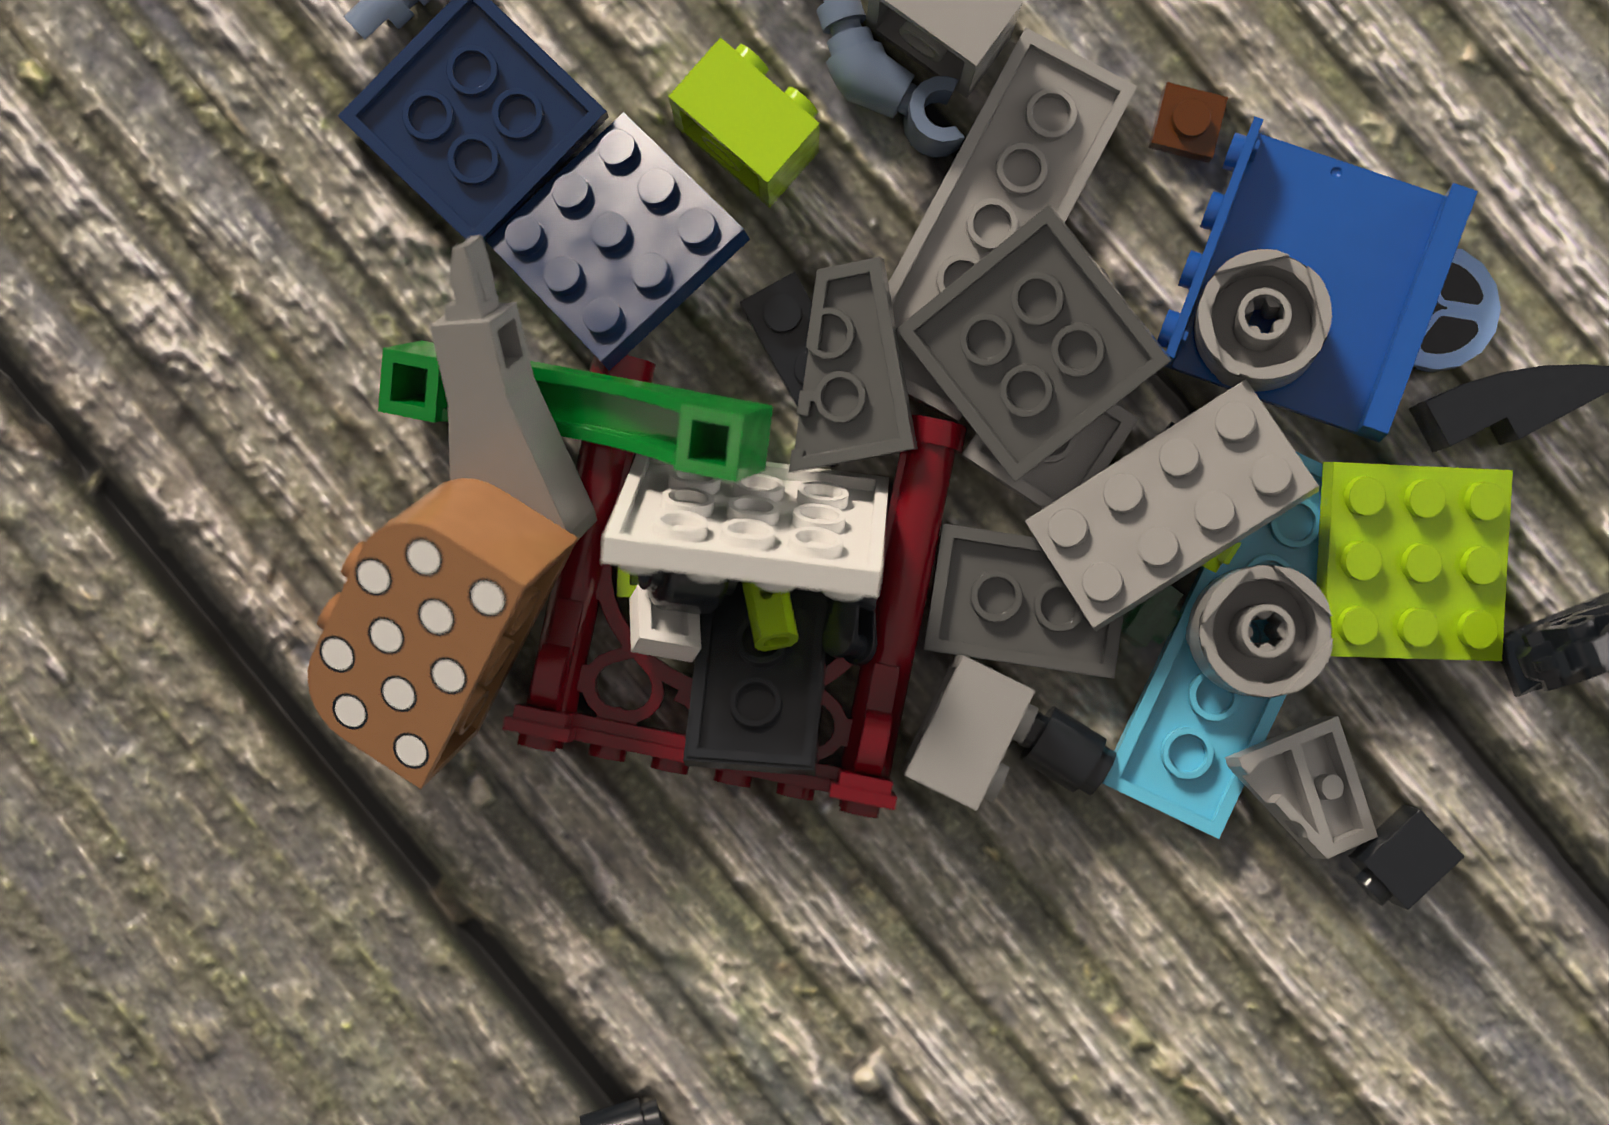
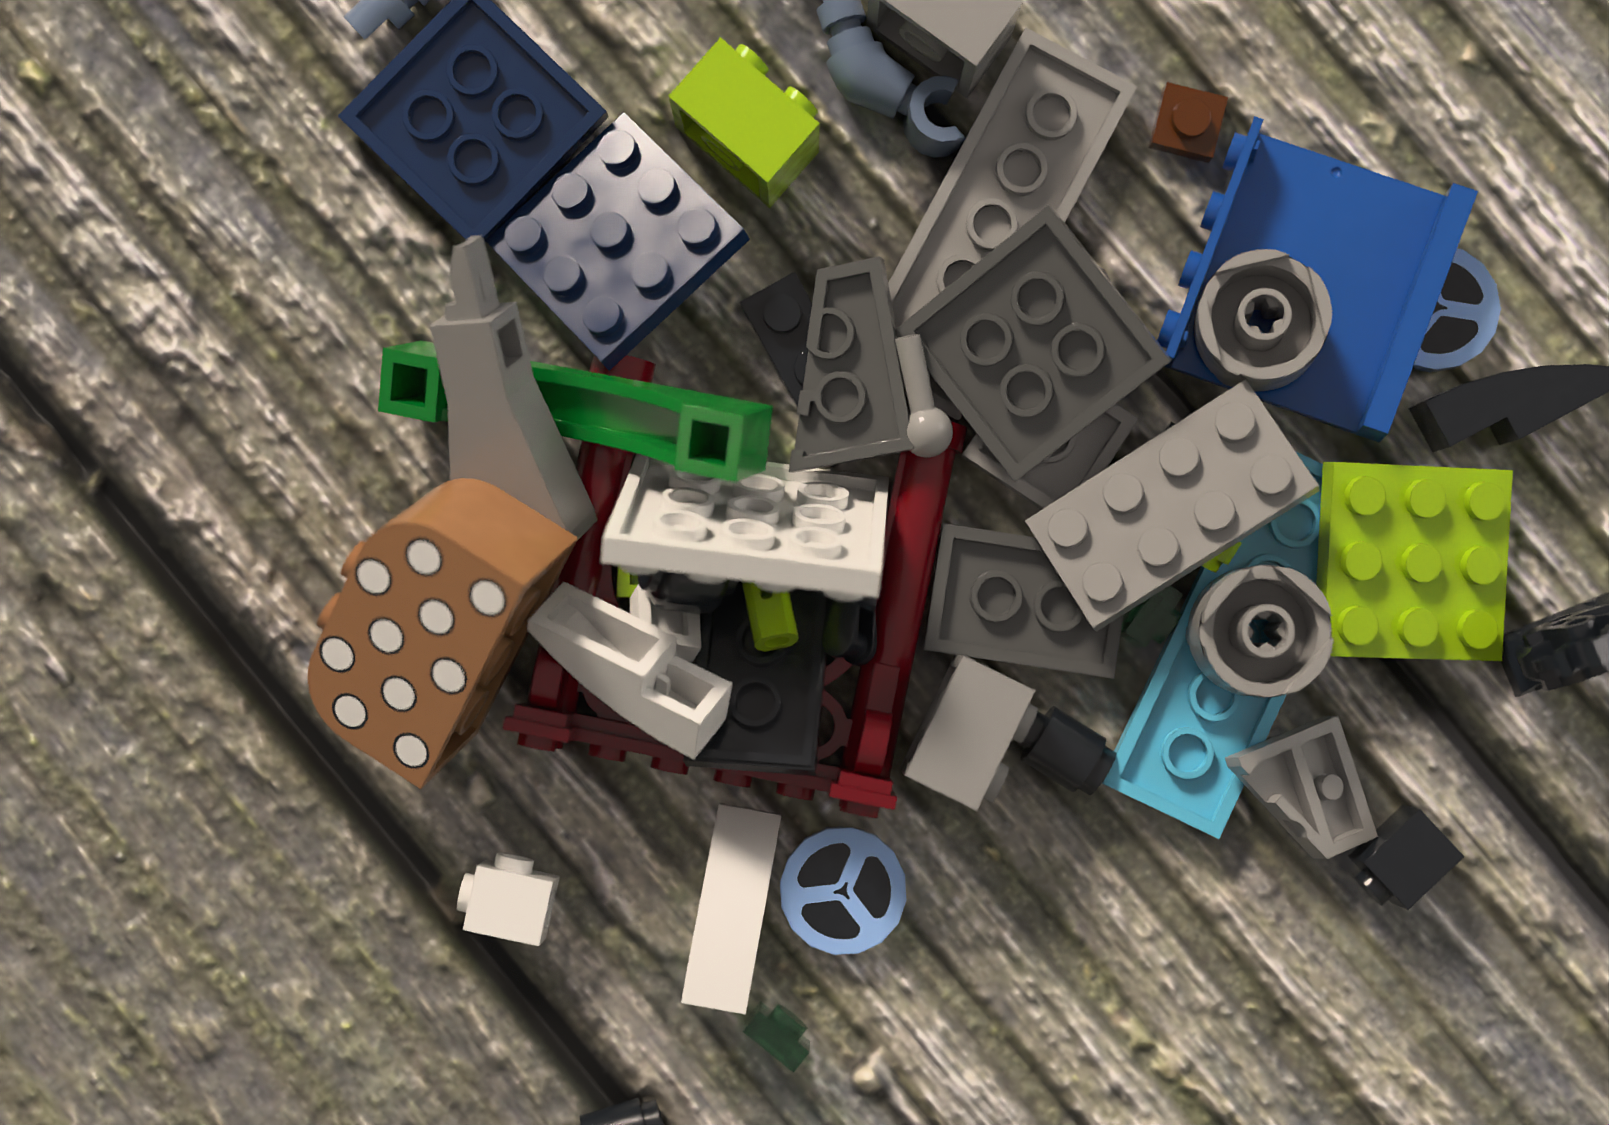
none -> white brick [457,853,560,946]
none -> white slope [527,582,732,760]
none -> white slope [681,803,781,1015]
none -> clear green plate [743,1001,810,1073]
none -> light blue tile [780,826,906,955]
none -> light grey bar [895,334,953,458]

